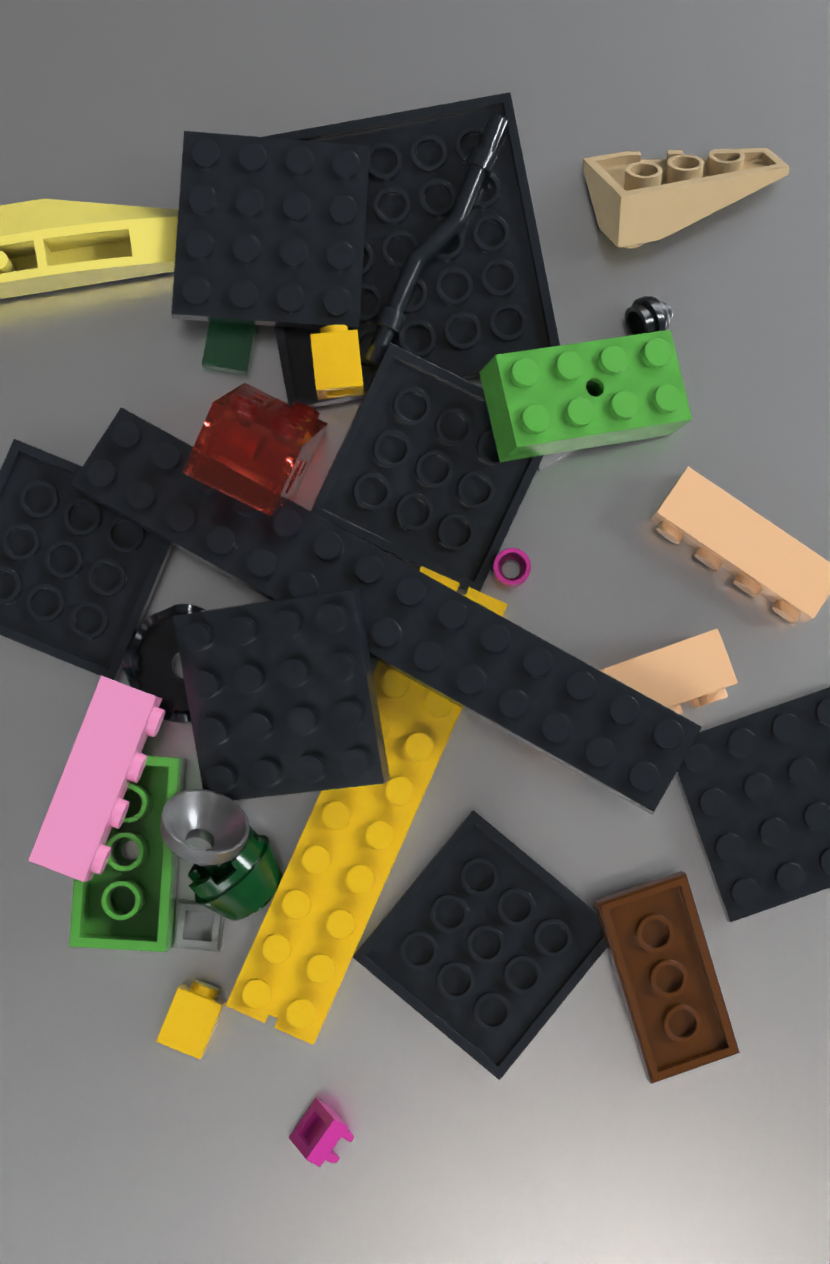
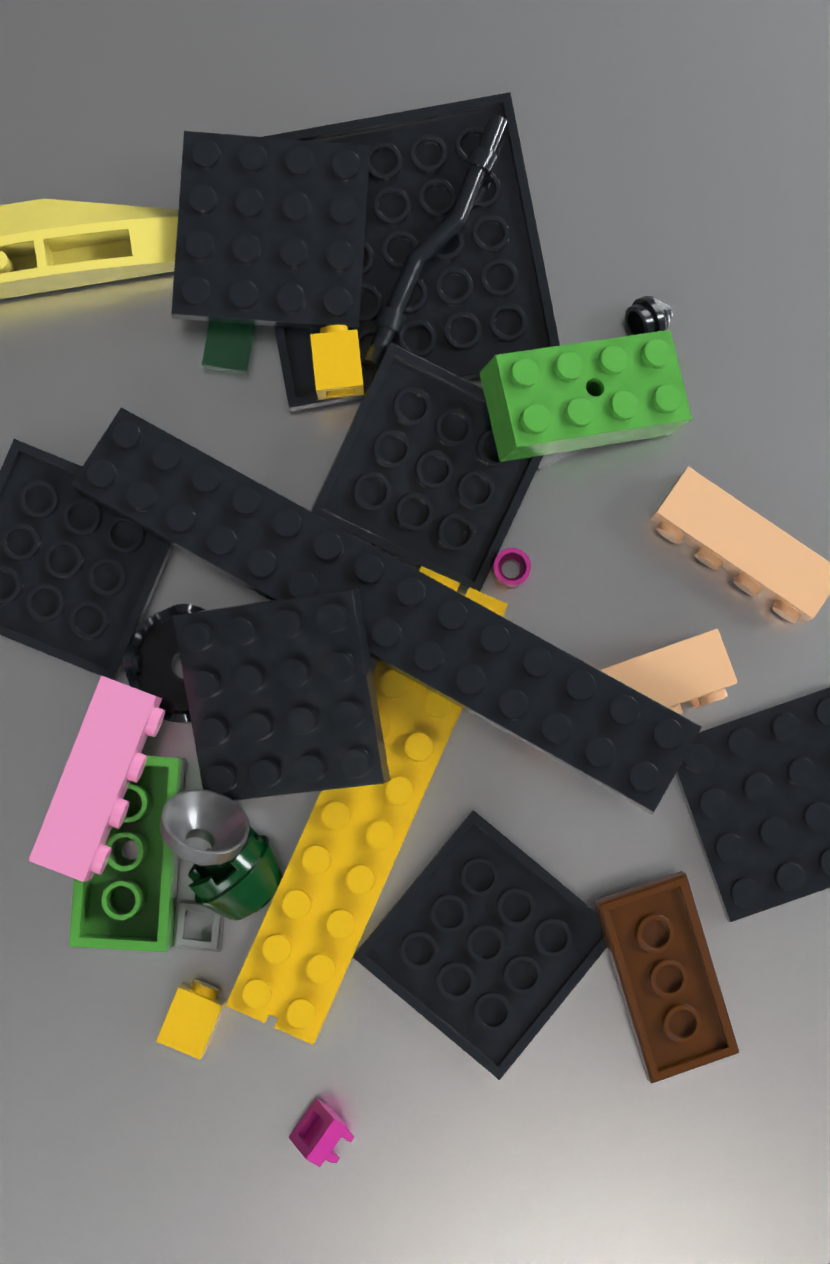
clear red piece [182,383,328,516] -> none
tan wedge [582,148,790,249] -> none

